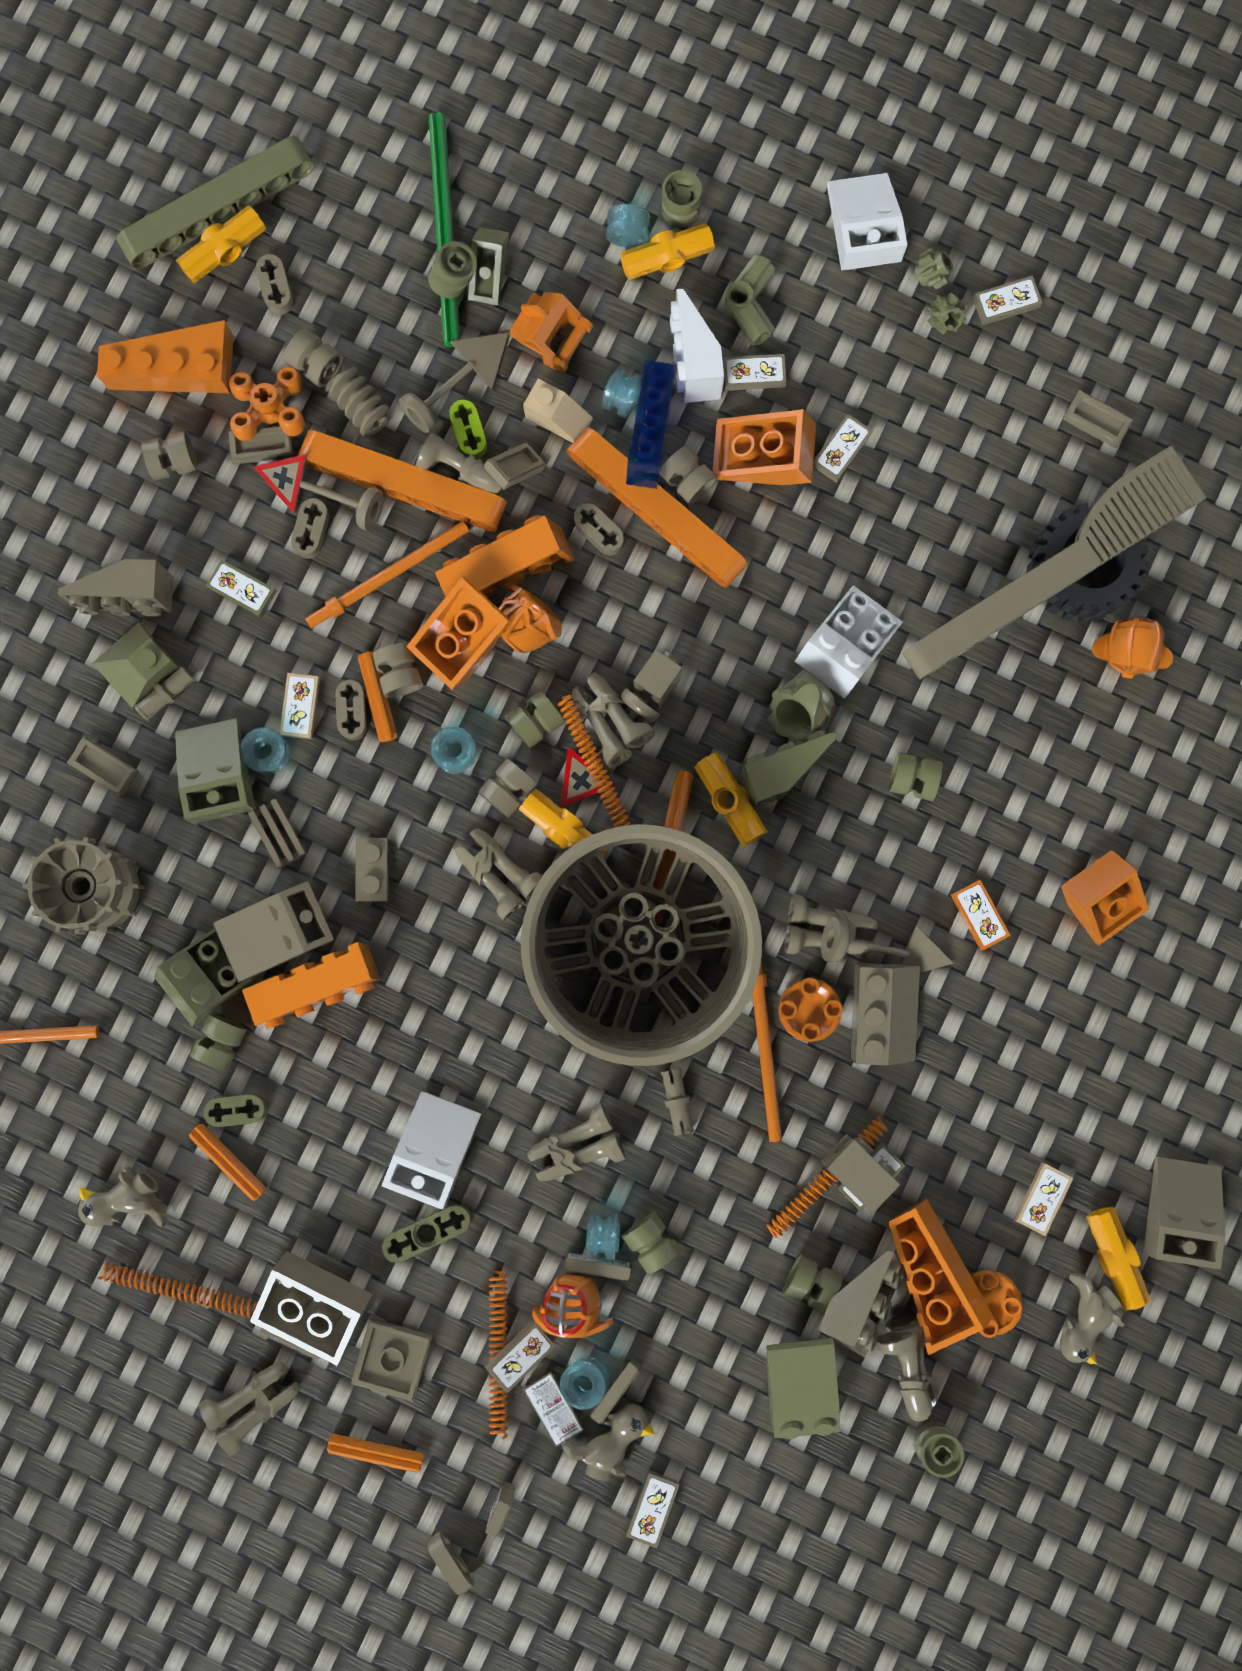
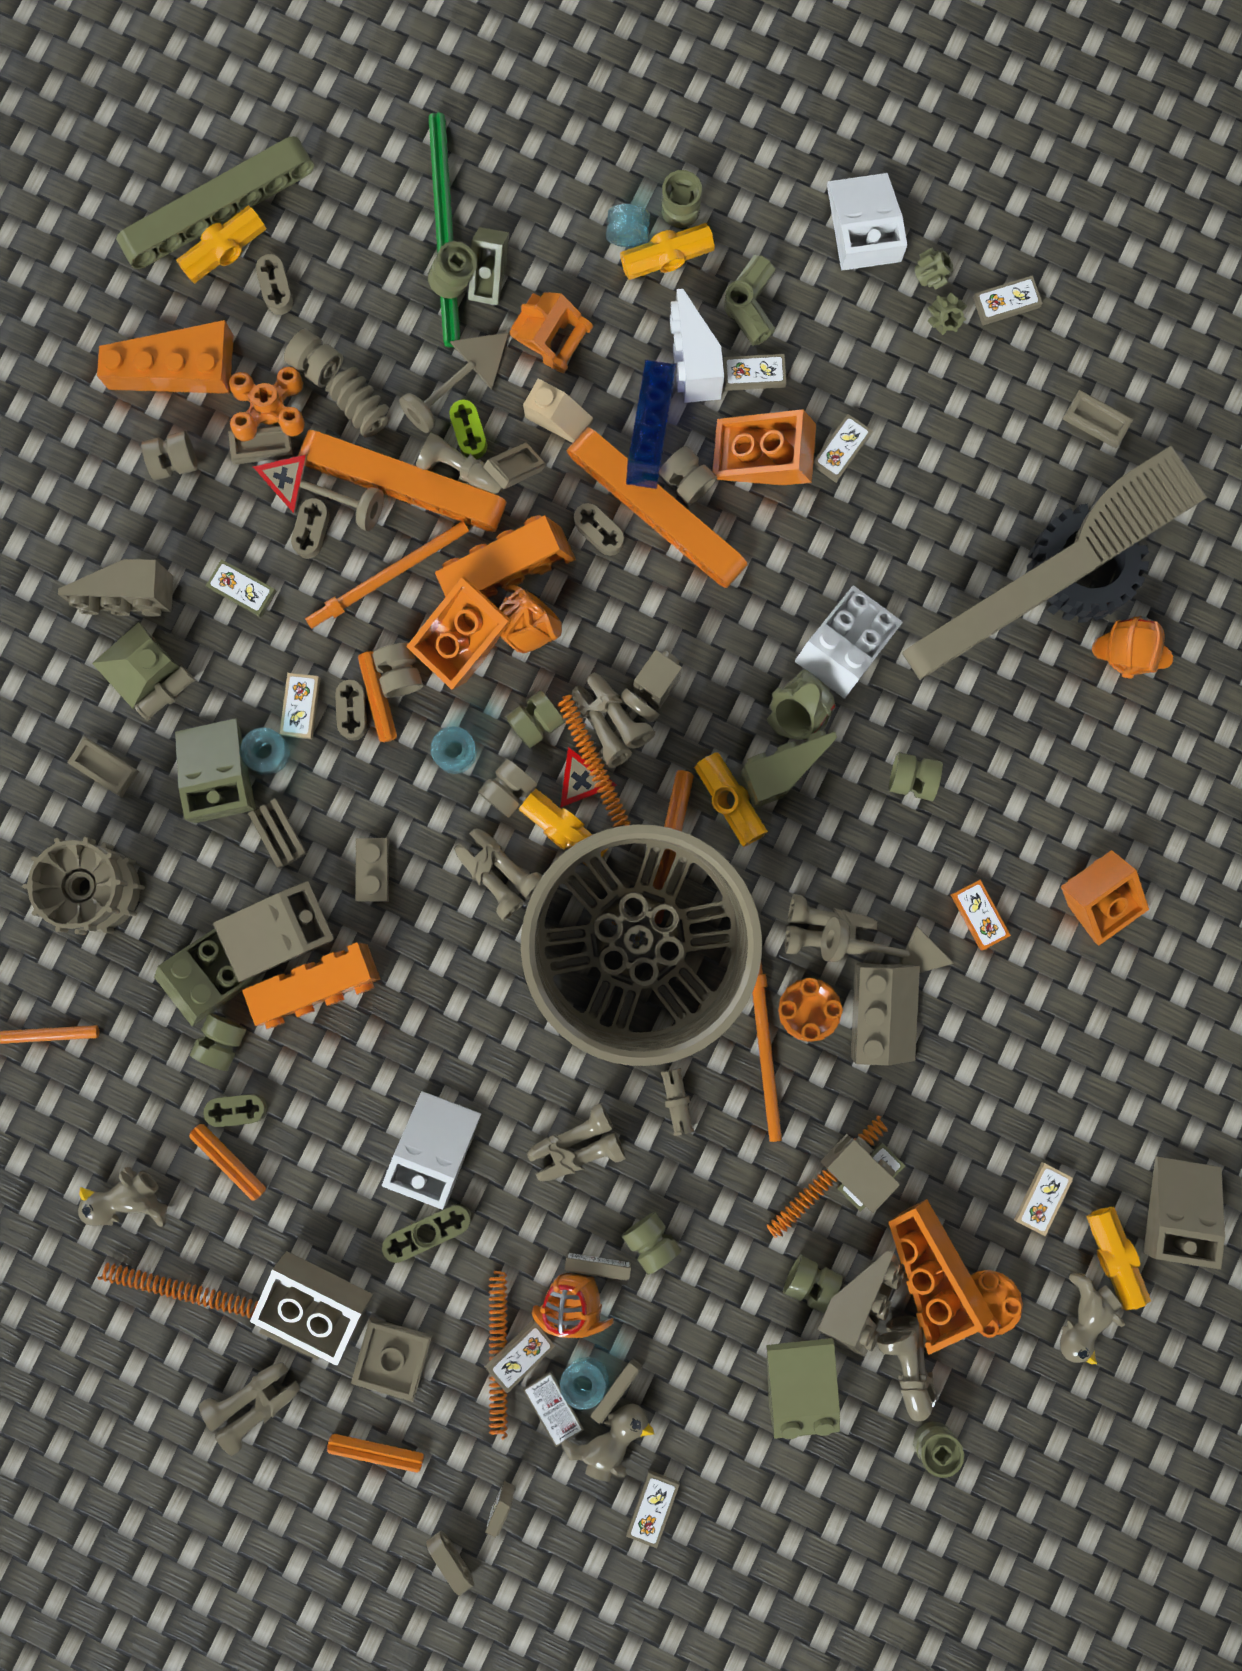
clear light blue wheel [586,1212,620,1261] -> none
clear light blue wheel [602,367,642,418] -> none

